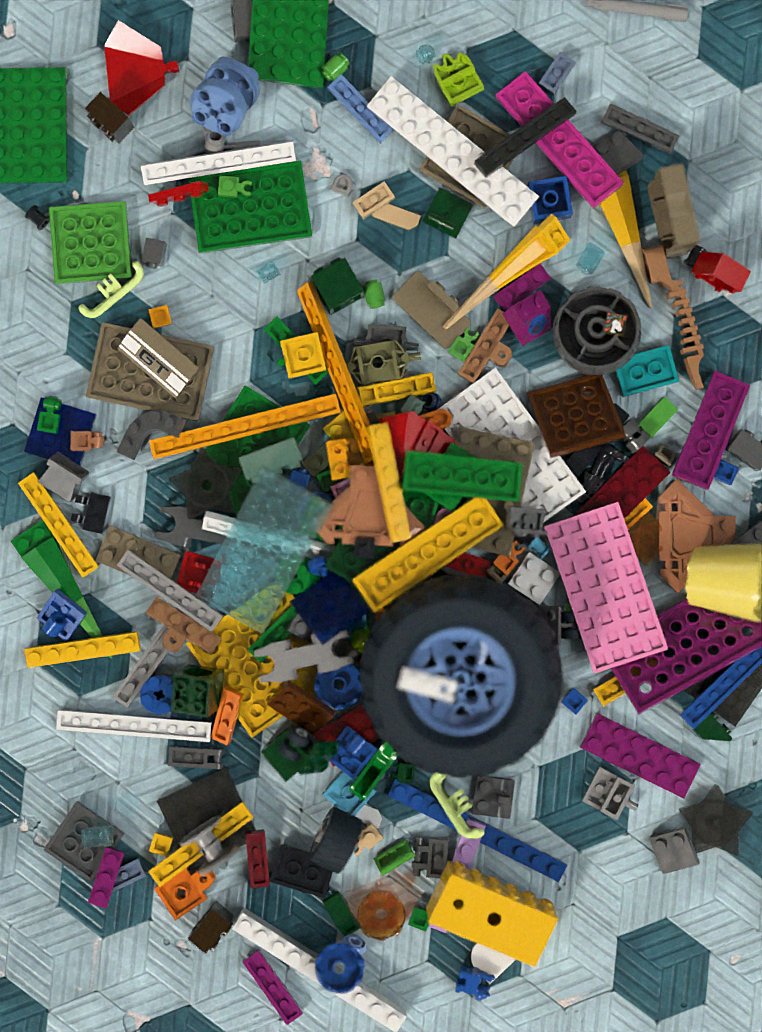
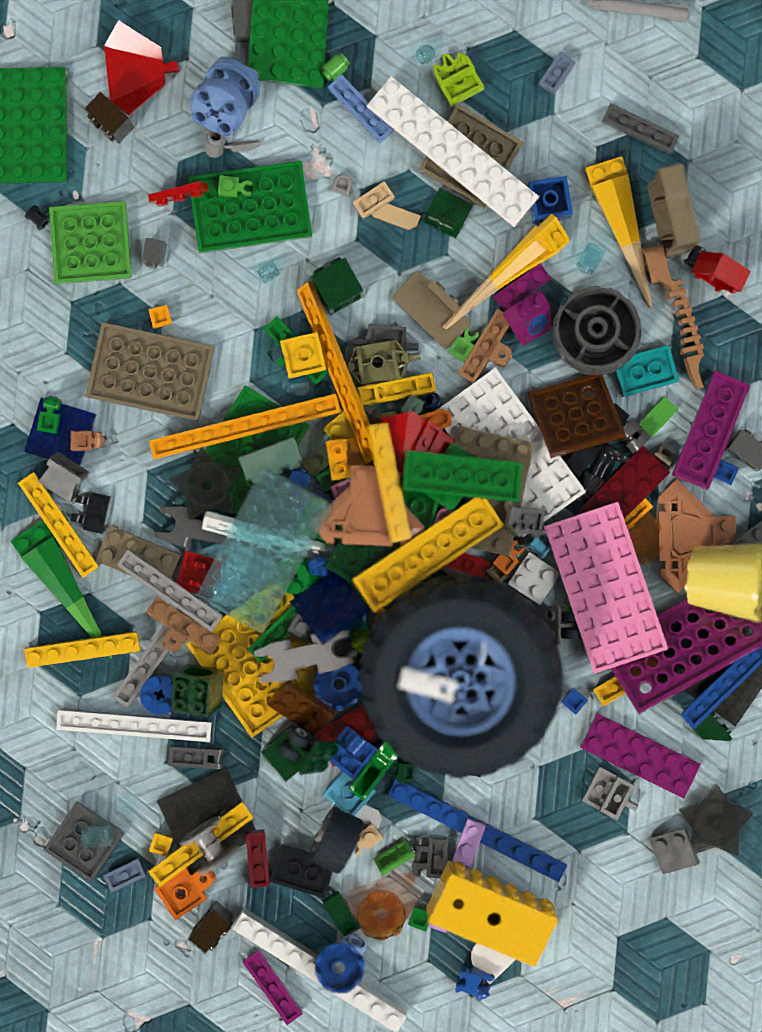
blue plate [37,589,88,642] -> none
yellowish green piece [79,261,144,318] -> none
magenta plate [88,846,125,909] -> none
dark tan slope [117,318,201,399] -> none
dark grey plate [117,410,186,460] -> none
white plate [141,140,296,185] -> none
orange plate [211,686,244,745] -> none
black plate [354,537,375,558] -> none
bright green brick [363,279,385,309] -> none
yellowish green piece [430,773,485,839] -> none
dark grey hinge [472,776,515,819] -> none
pearl dark grey plate [474,97,577,178] -> none
dark pink plate [496,71,624,209] -> none
dark grey plate [593,130,643,175] -> none
tile [604,313,627,336] -> none

